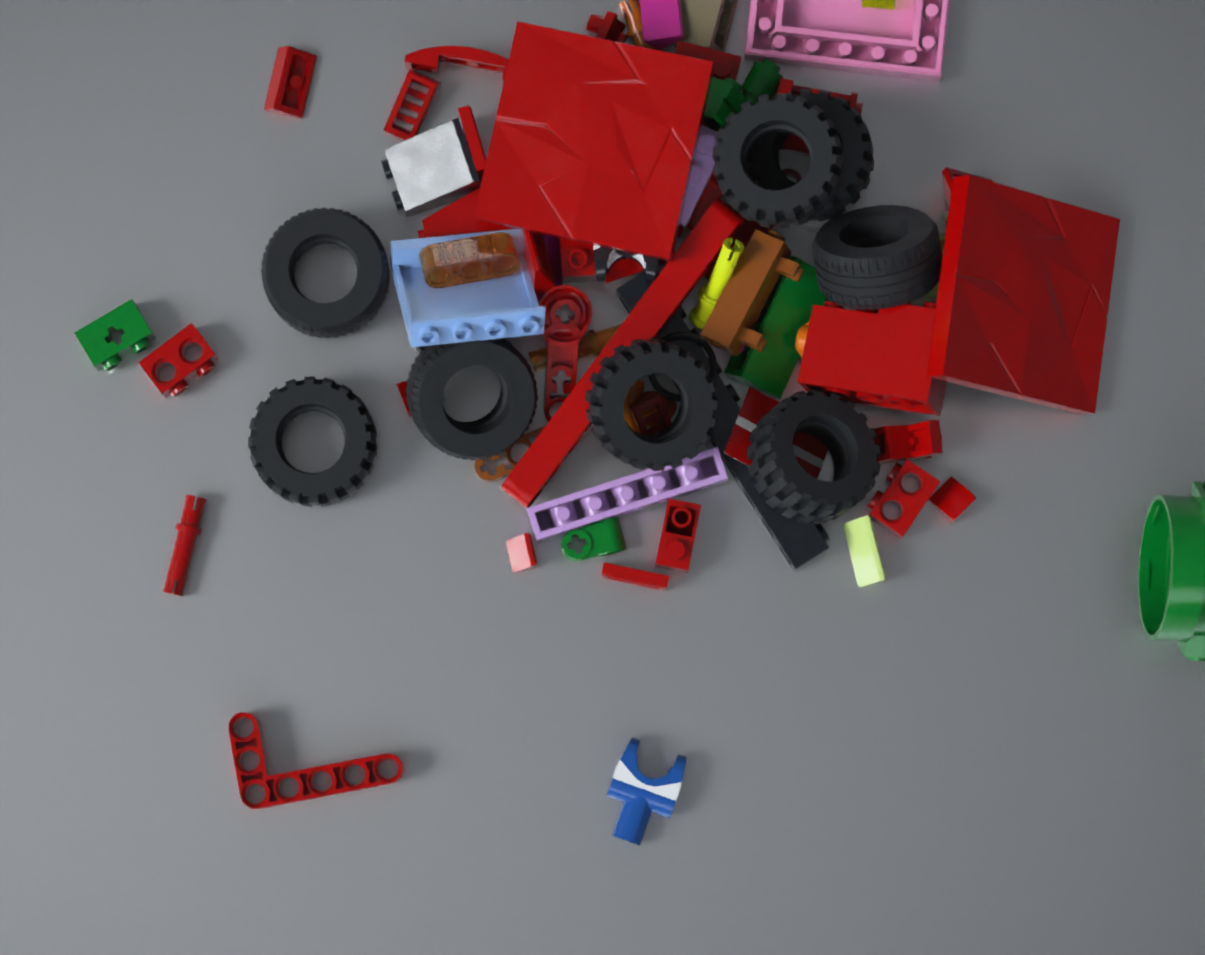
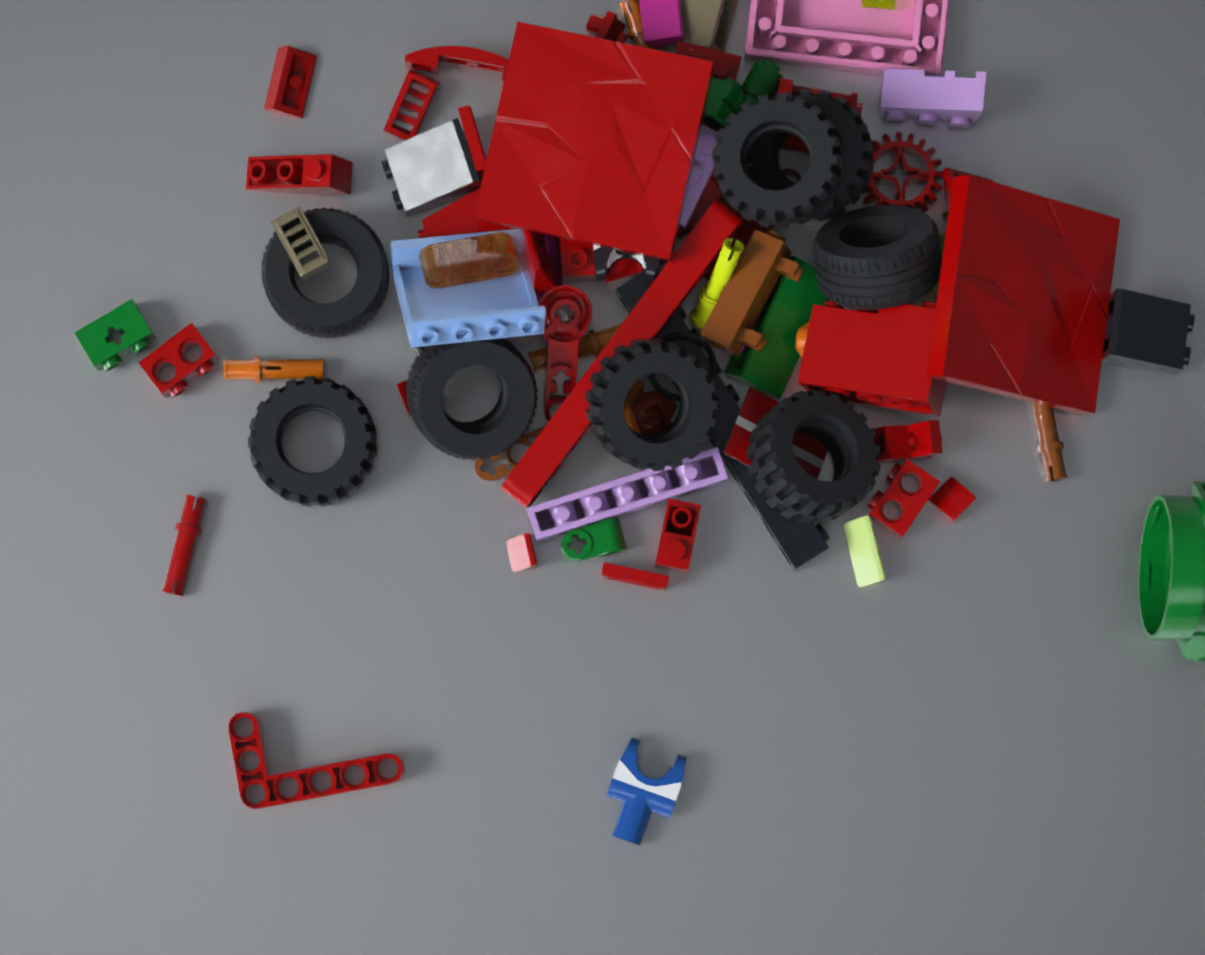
none -> orange pin [223,356,324,383]
none -> red slope [246,154,353,195]
none -> dark tan slope [271,206,332,281]
none -> red gear [860,132,943,213]
none -> lavender wedge [878,69,987,128]
none -> dark orange pin [1032,403,1068,482]
none -> black slope [1102,288,1195,374]

